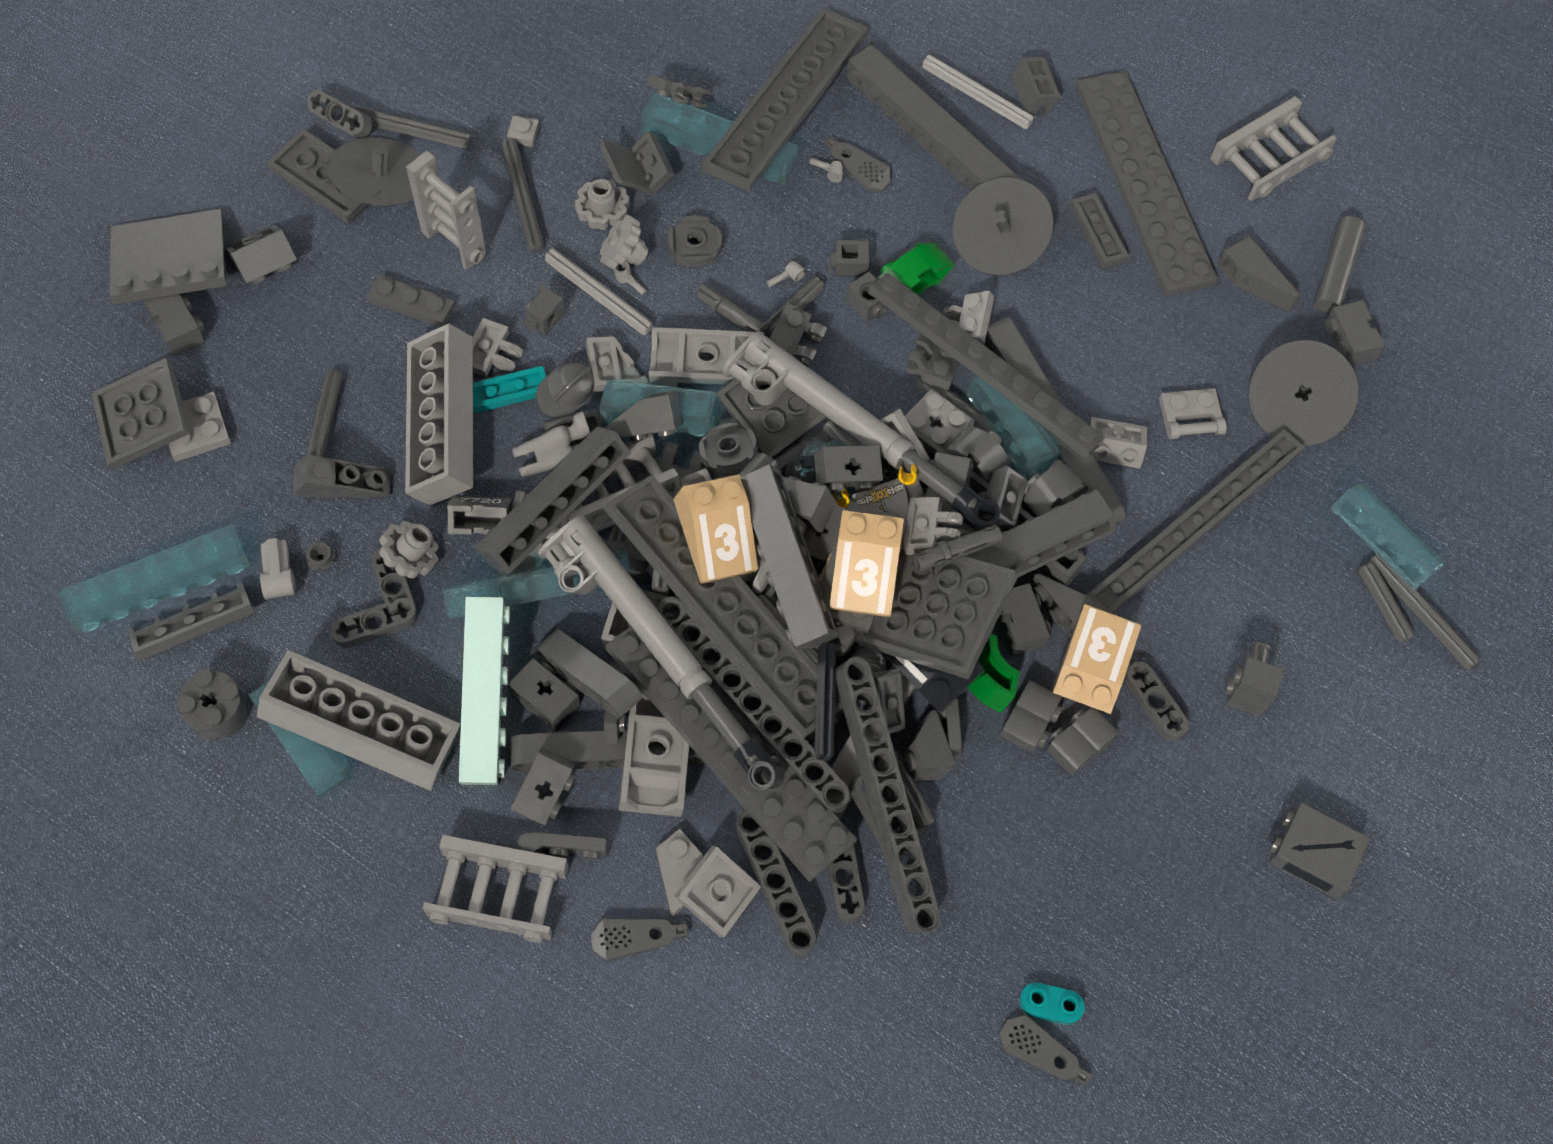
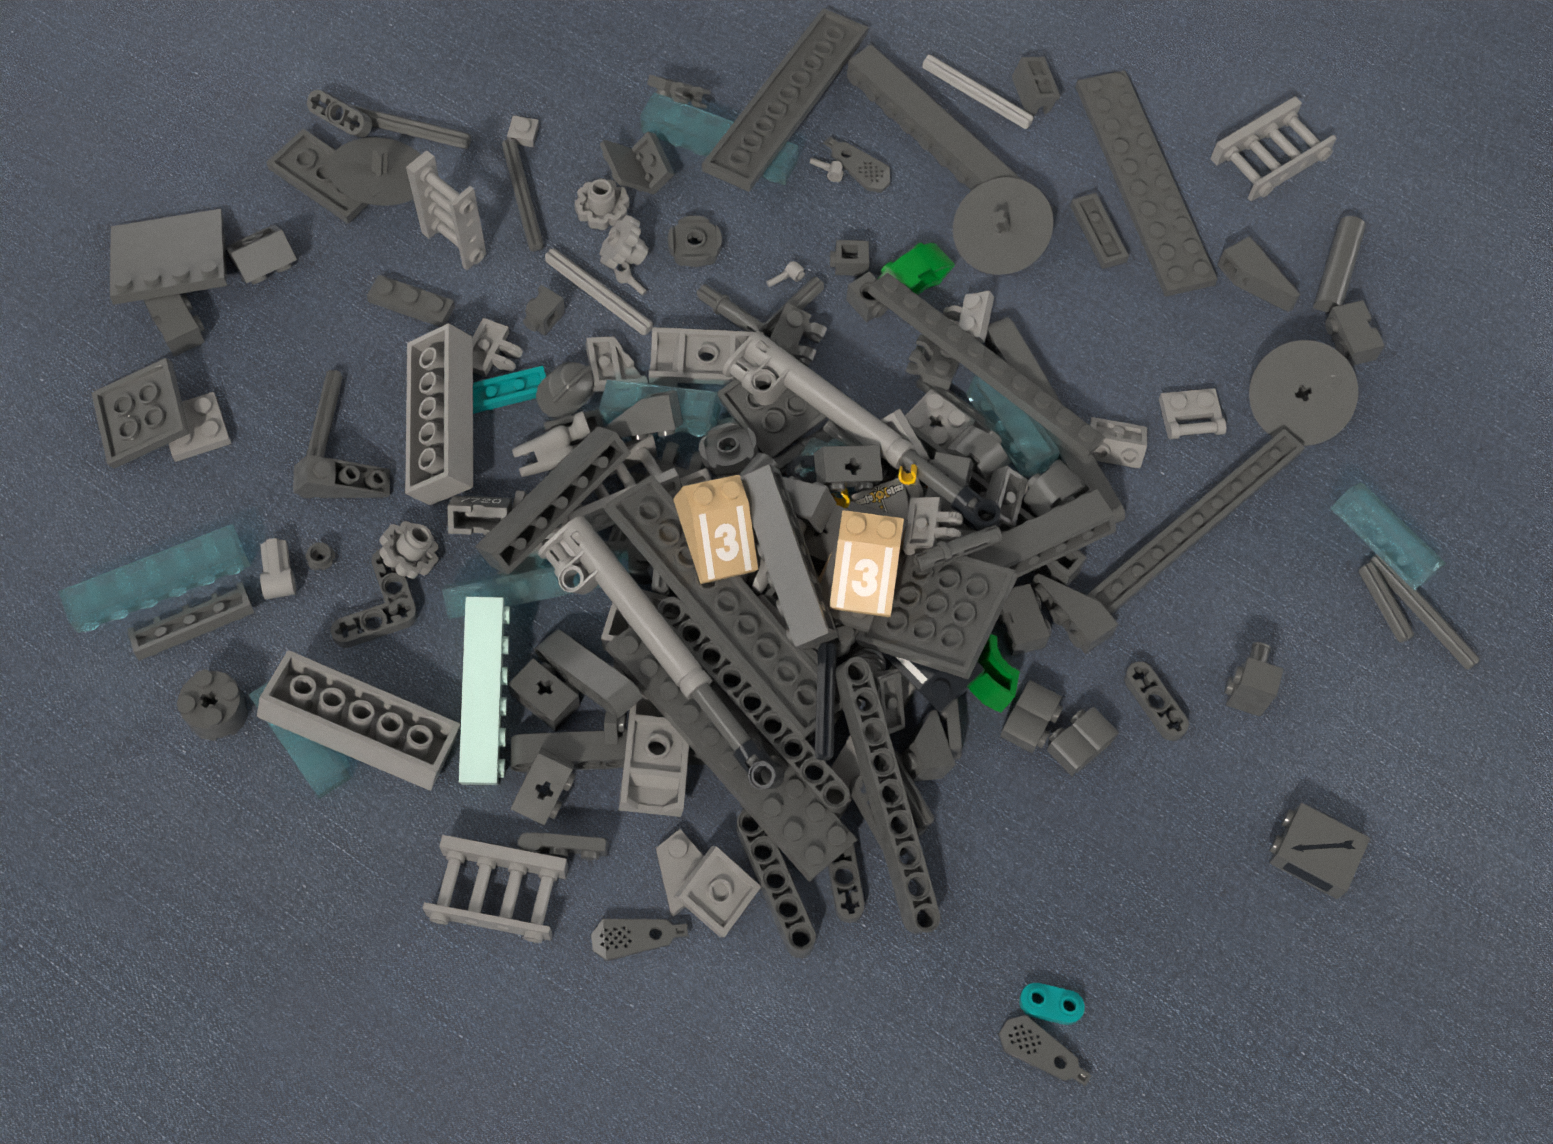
tan slope [1052,604,1142,714] -> none

